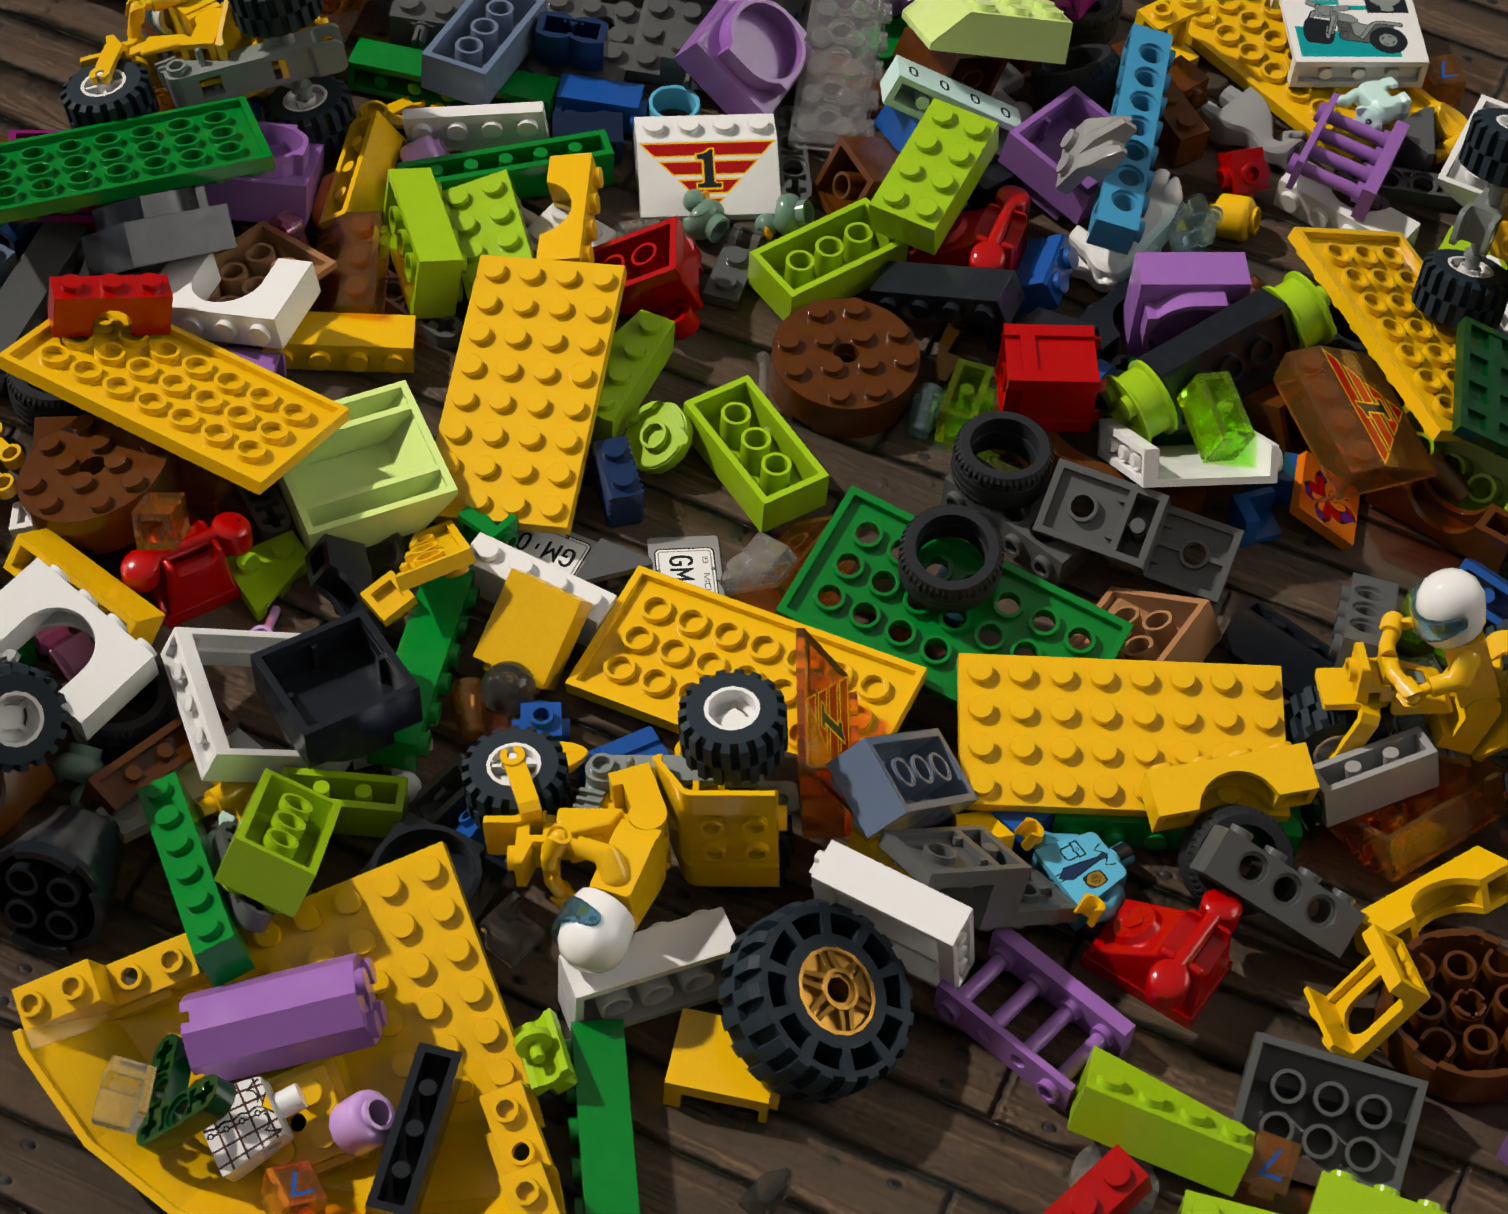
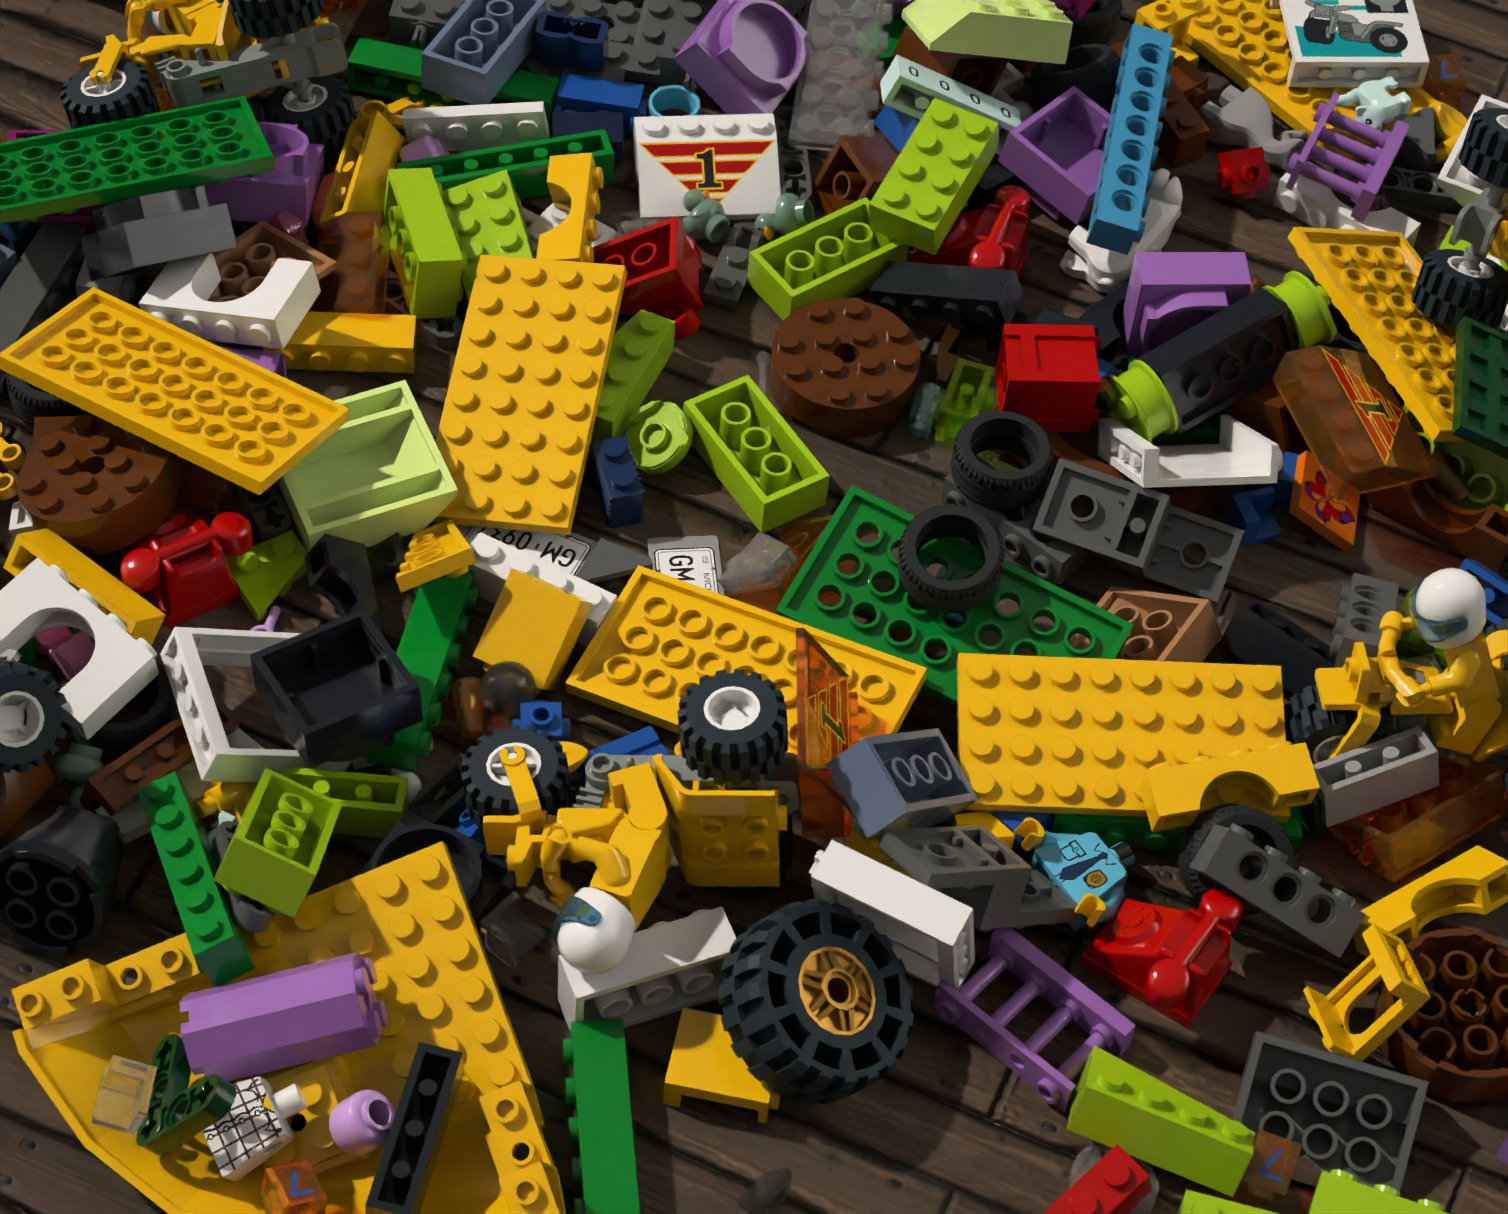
red arch [48,273,173,338] -> none
clear orange brick [131,492,190,550] -> none
yellow tile [360,569,418,627] -> none
green bracket [458,505,519,548] -> none
lime hips [514,1008,578,1096] -> none
blue brick [1016,234,1079,314] -> none
light grey plate [1055,116,1137,195] -> none
clear light blue piece [1166,193,1224,252] -> none
clear neon green brick [1177,371,1256,463] -> none
yellow head [1206,193,1261,242] -> none

